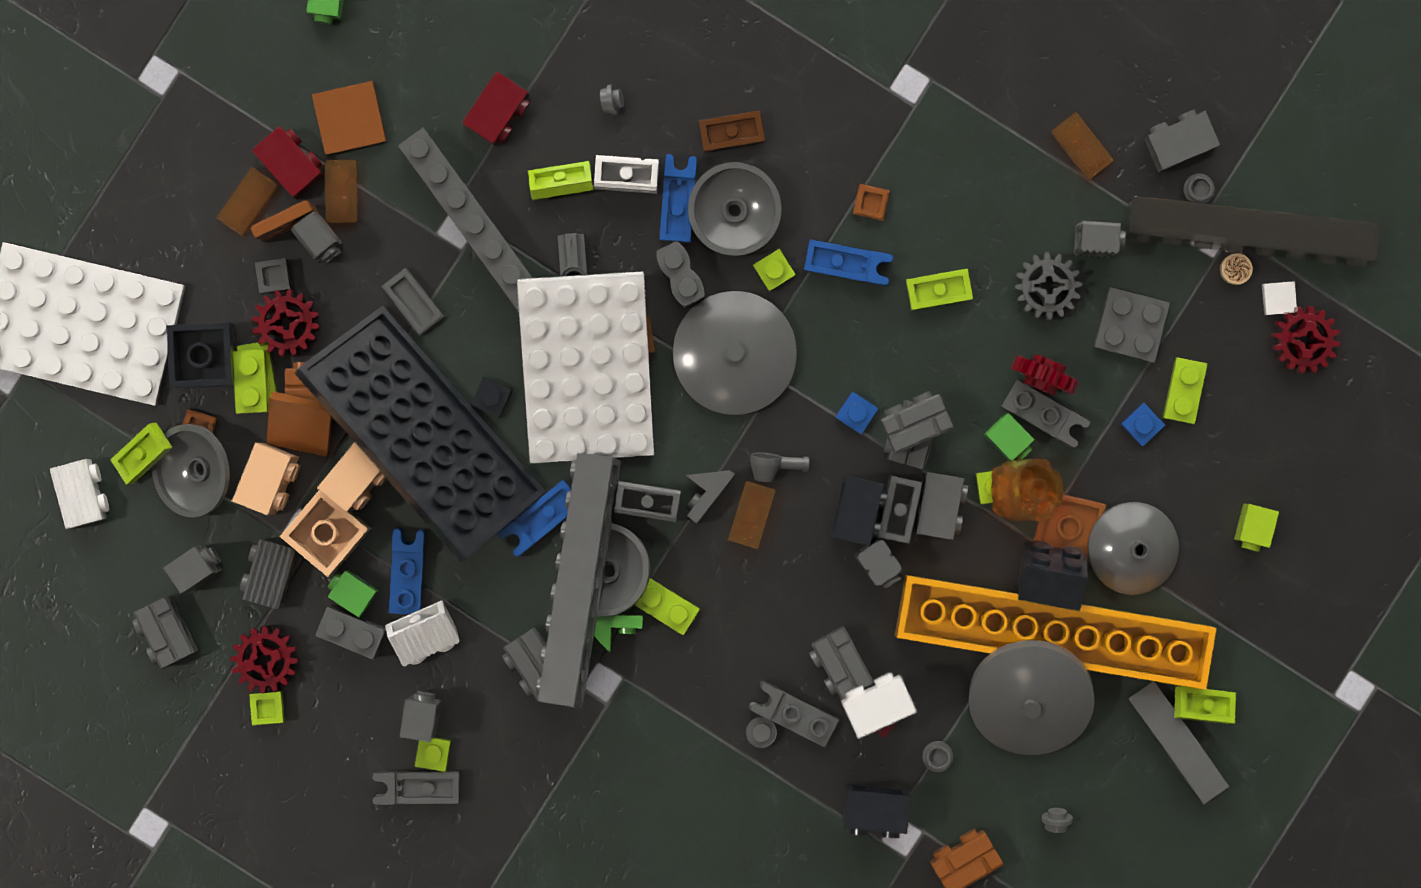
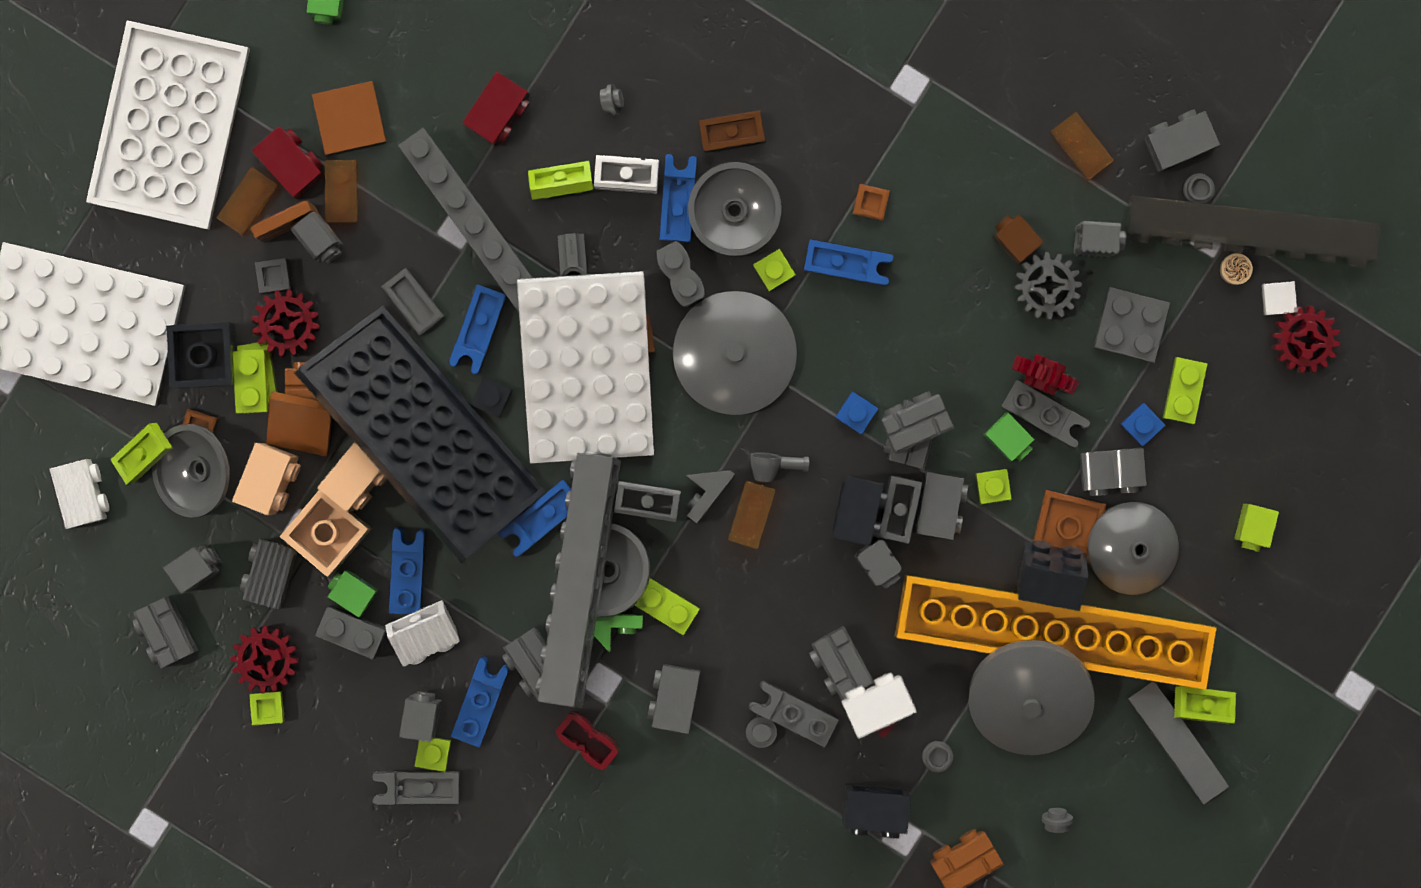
lime plate [906,268,973,311] -> none
clear orange brick [991,459,1063,522] -> none
none -> white plate [86,20,250,230]
none -> blue plate [449,284,507,375]
none -> blue plate [450,656,510,748]
none -> dark red brick [555,711,619,770]
none -> dark grey brick [647,664,700,734]
none -> reddish brown brick [993,214,1043,264]
none -> dark grey brick [1079,448,1147,496]

